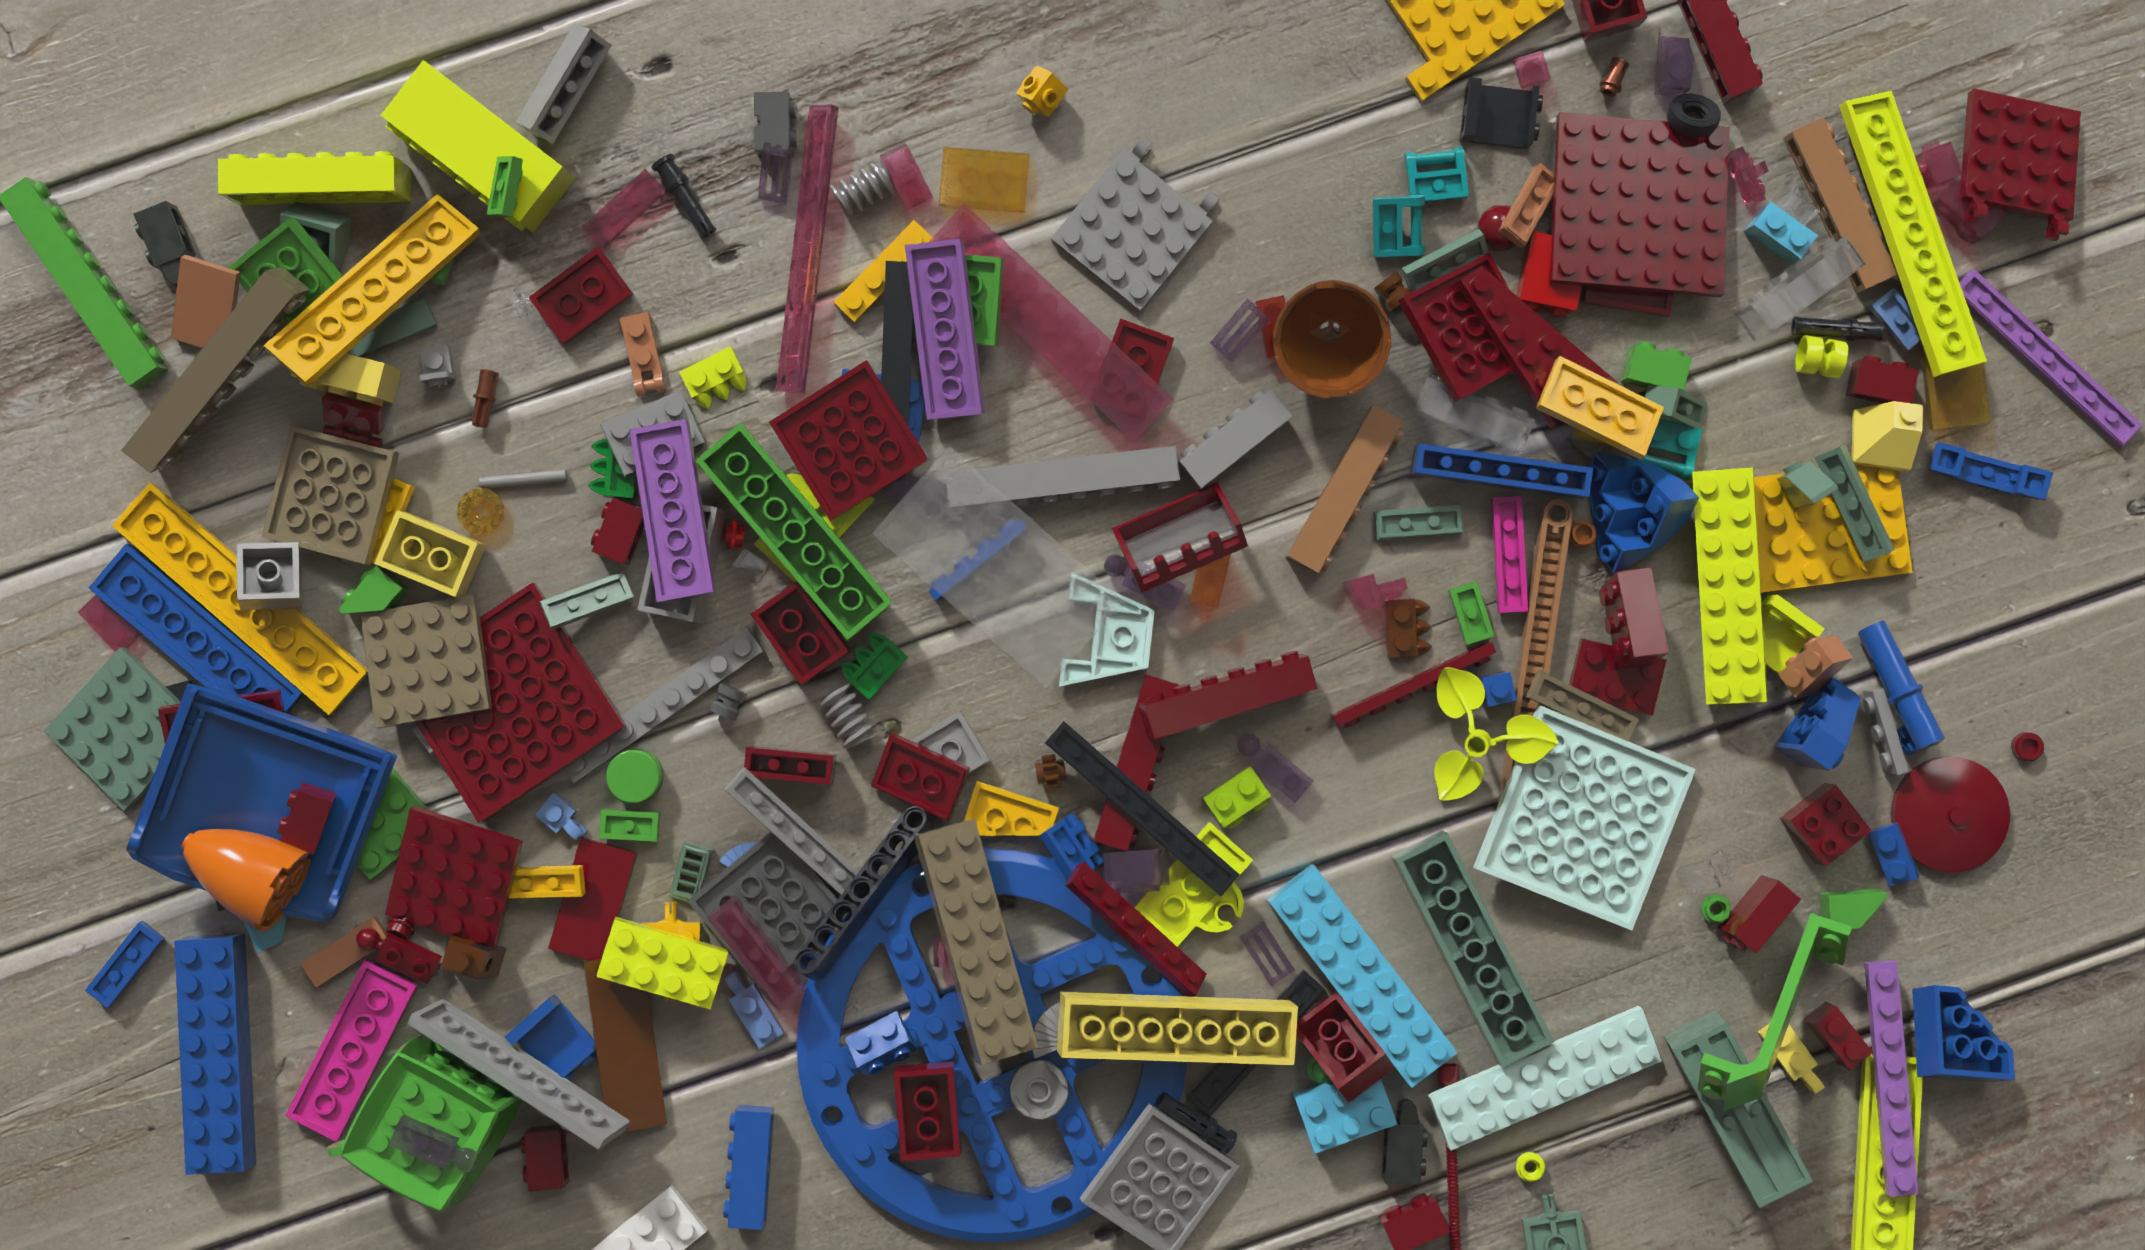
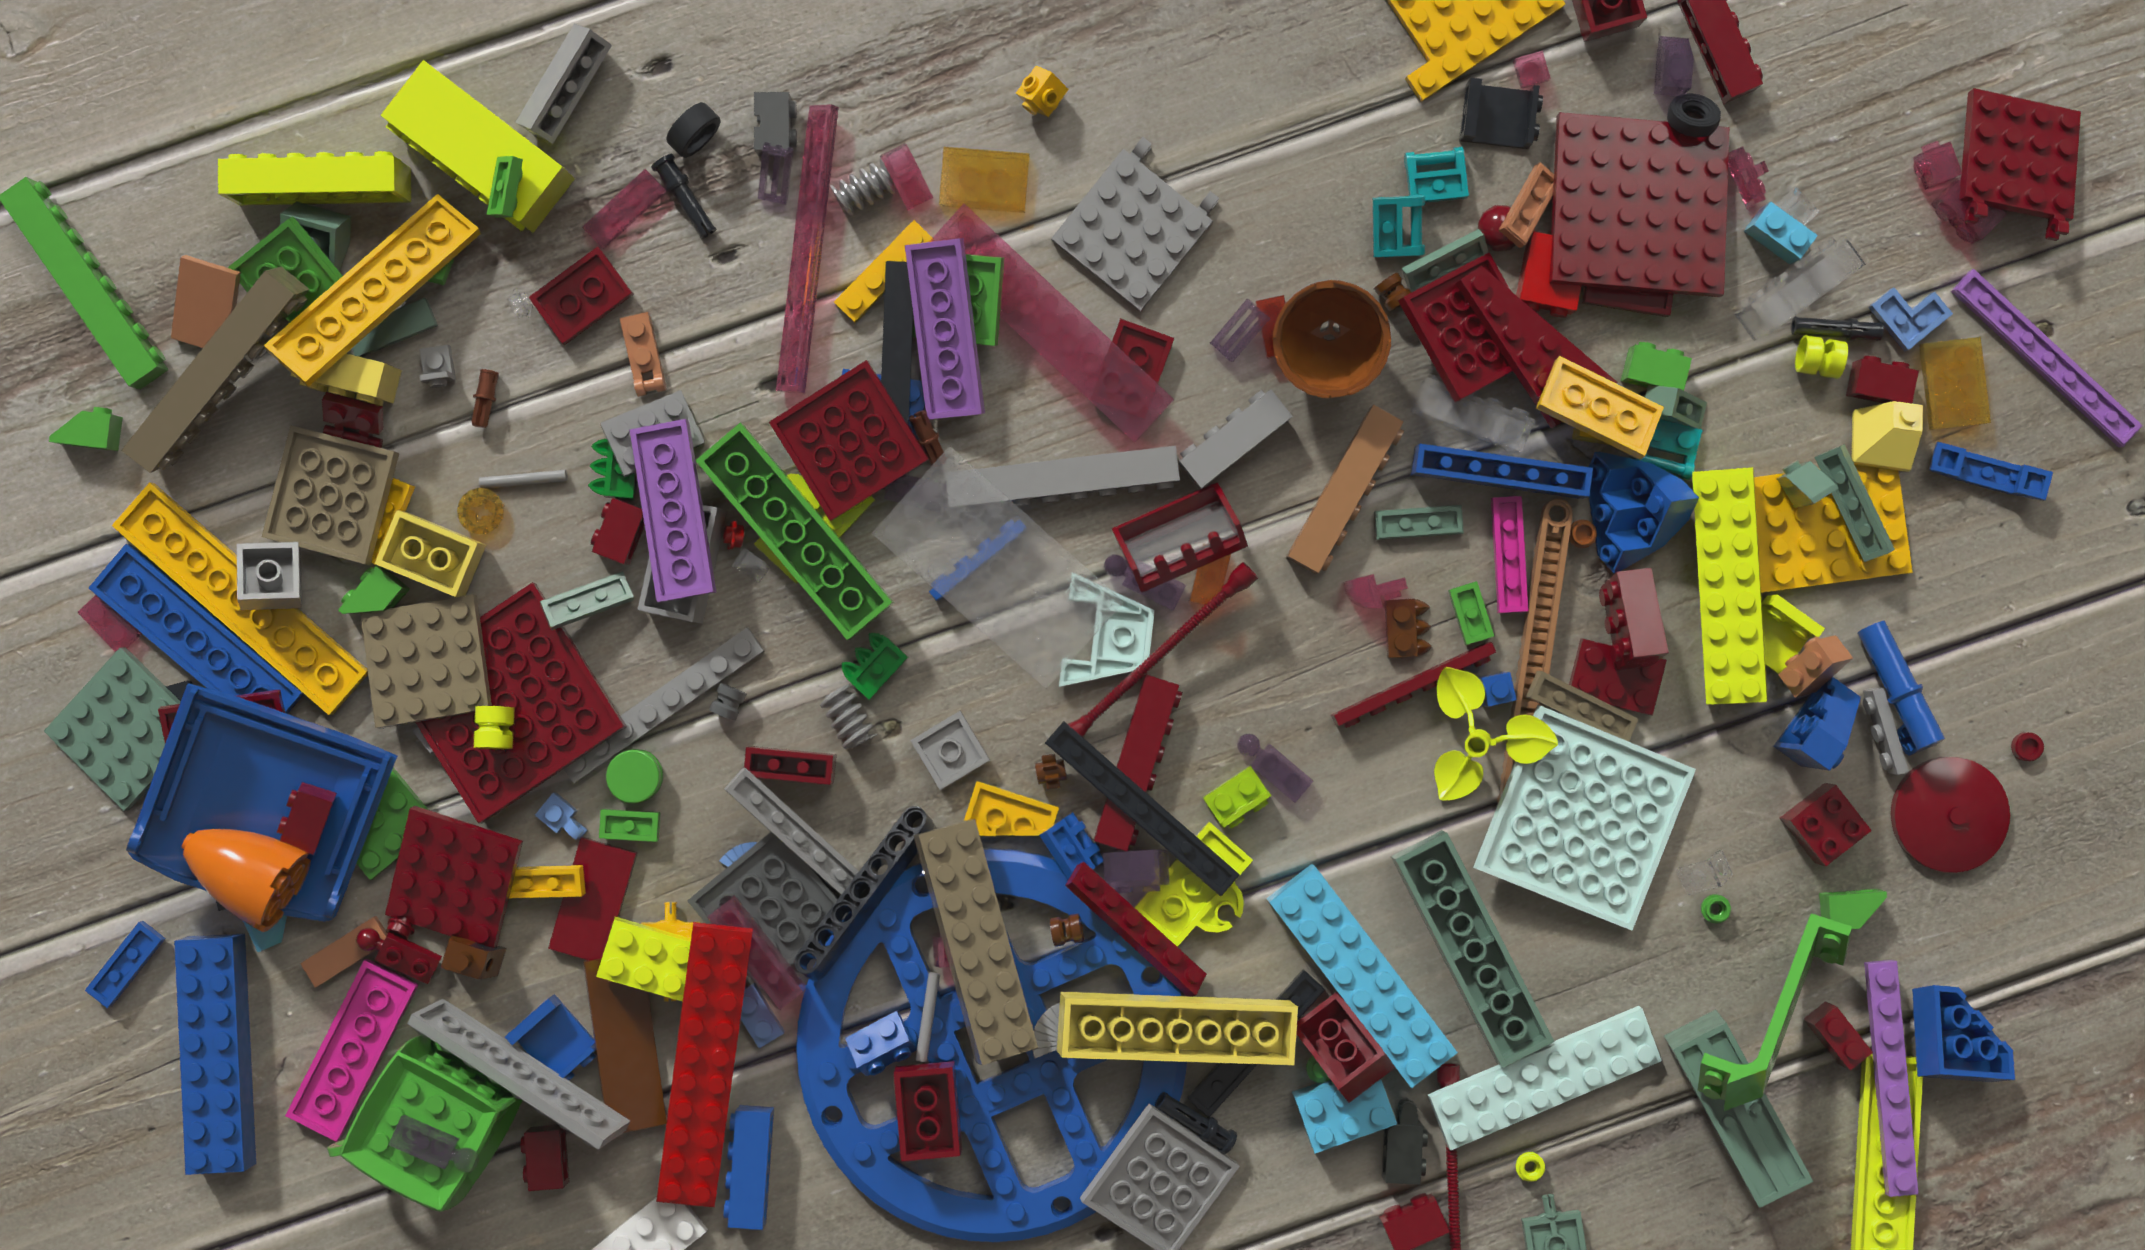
pearl dark grey hinge [133,201,196,285] -> none
sand green slope [669,840,714,902] -> none
neon yellow plate [679,346,747,409] -> none
dark red brick [750,581,852,685] -> none
dark red tile [871,733,970,822] -> none
light grey tile [1010,1060,1068,1120] -> none
dark red brick [1138,651,1317,739] -> none
clear purple tile [1239,921,1295,986] -> none
copper pin [1599,57,1629,97] -> none
dark red brick [1718,875,1802,954] -> none
light yellow plate [1757,1023,1825,1094] -> none
medium nougat brick [1783,117,1897,294] -> none
neon yellow plate [1839,91,1987,377] -> none
blue plate [1869,822,1919,887] -> none
none -> bright green slope [49,407,123,451]
none -> neon yellow wheel [474,706,515,749]
none -> red plate [656,922,753,1207]
none -> black tyre [666,102,721,158]
none -> copper axle [909,410,947,468]
none -> light grey bar [915,972,940,1062]
none -> reddish brown wheel [1050,913,1084,947]
none -> dark red hose [1068,562,1258,738]

